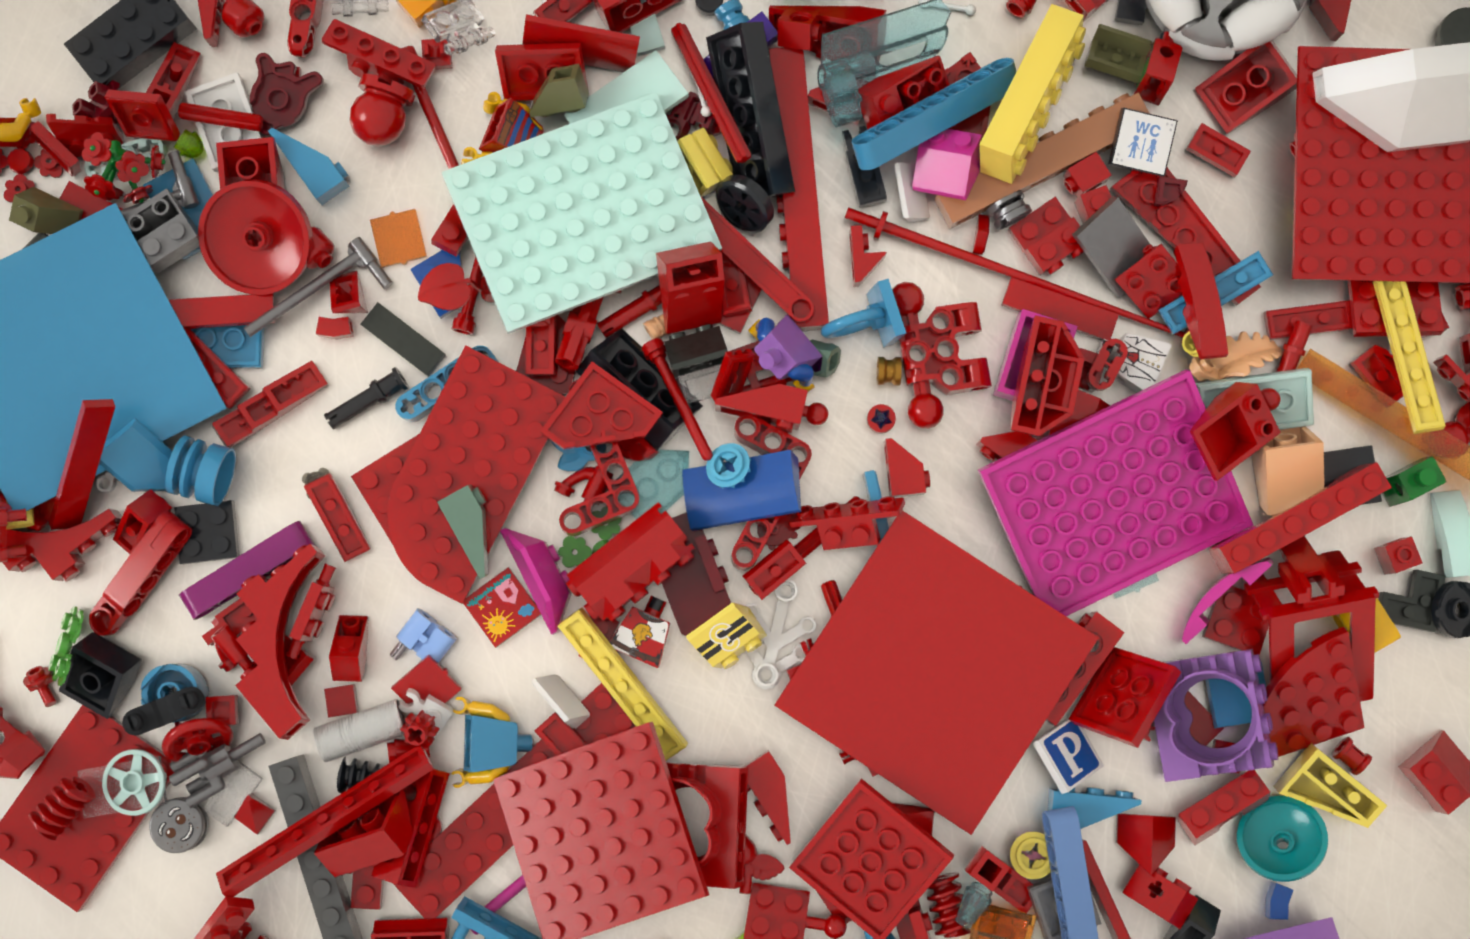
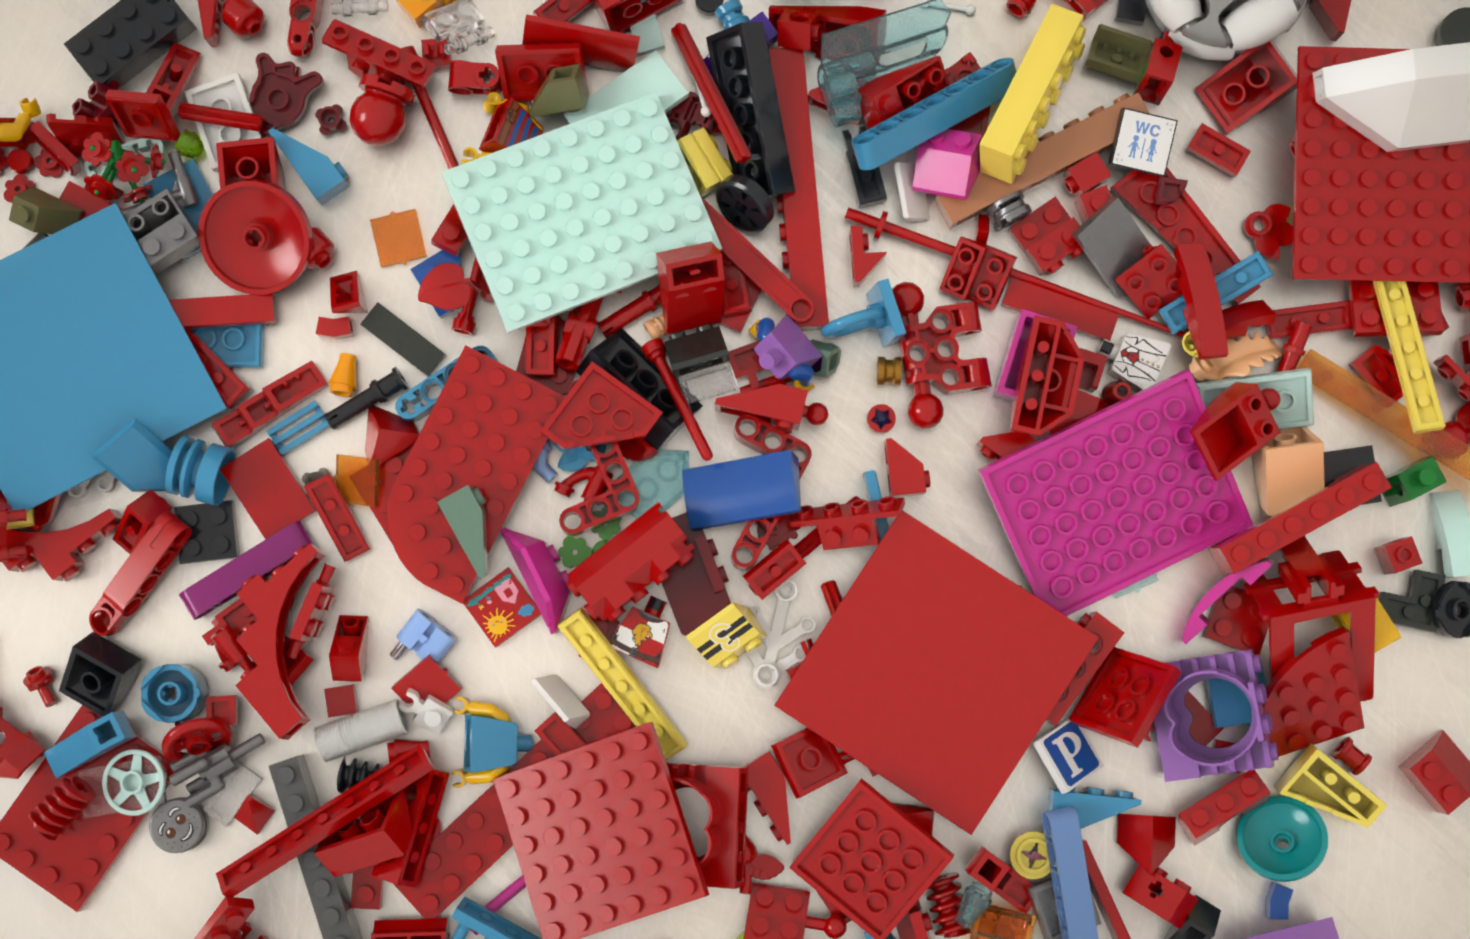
bright green plant [48,606,84,686] -> none
red tile [49,399,116,530] -> none
black piece [122,687,205,736] -> none
flat silver bar [244,237,393,337] -> none
red gear [400,710,440,747] -> none
medium azure gear [706,443,752,489] -> none
red tile [711,349,755,401] -> none
red beam [1086,338,1128,391] -> none
none -> dark azure slope [44,711,136,779]
none -> red tile [220,438,316,540]
none -> dark azure tile [266,401,330,456]
none -> dark red plate [315,104,347,136]
none -> light orange cone [328,353,357,397]
none -> clear orange piece [334,454,381,507]
none -> red slope [365,405,420,469]
none -> red piece [448,60,502,95]
none -> light blue arm [533,441,558,483]
none -> red plate [771,727,848,799]
none -> red slope [939,236,1017,310]
none -> red cone [1102,381,1131,406]
none -> red slope [1222,300,1277,339]
none -> red plate [1244,204,1293,260]

